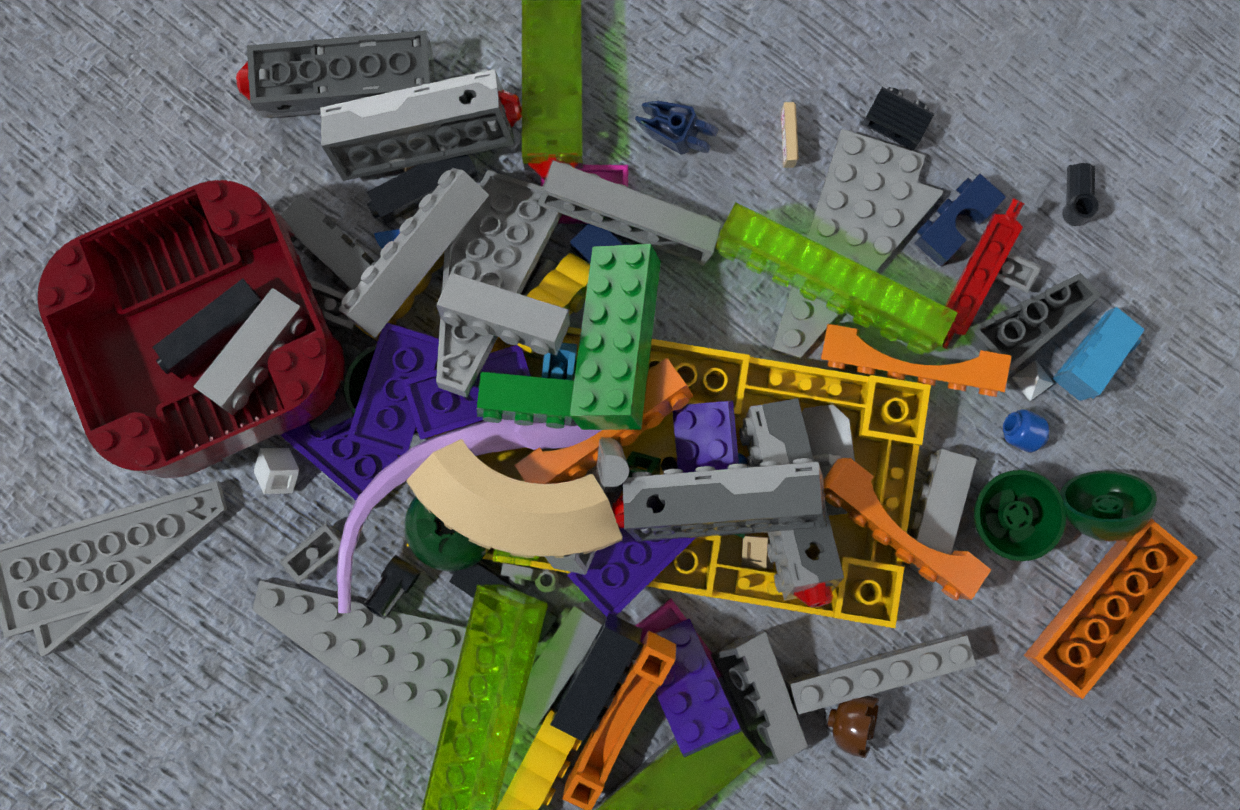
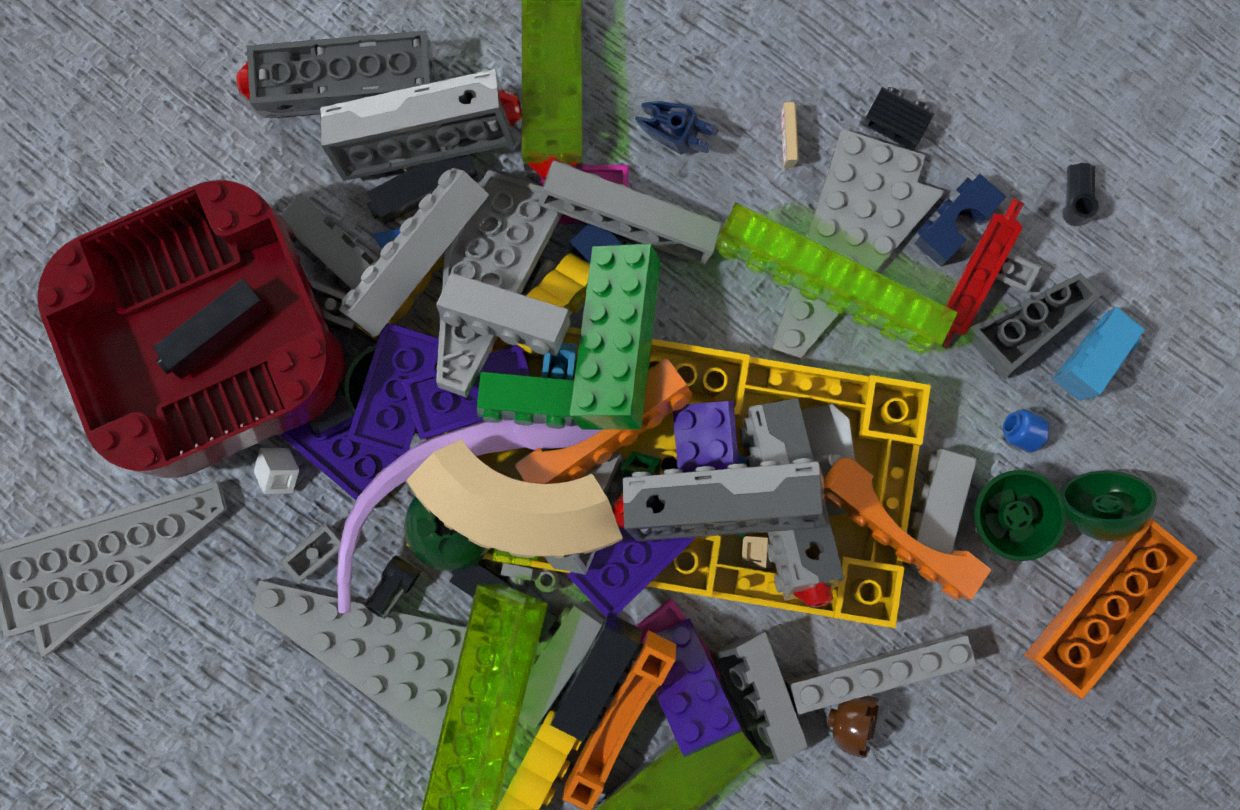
light grey brick [193,288,310,416] -> none
light grey brick [597,437,629,487] -> none
orange arch [821,324,1012,397] -> none
white slope [1011,360,1054,401] -> none

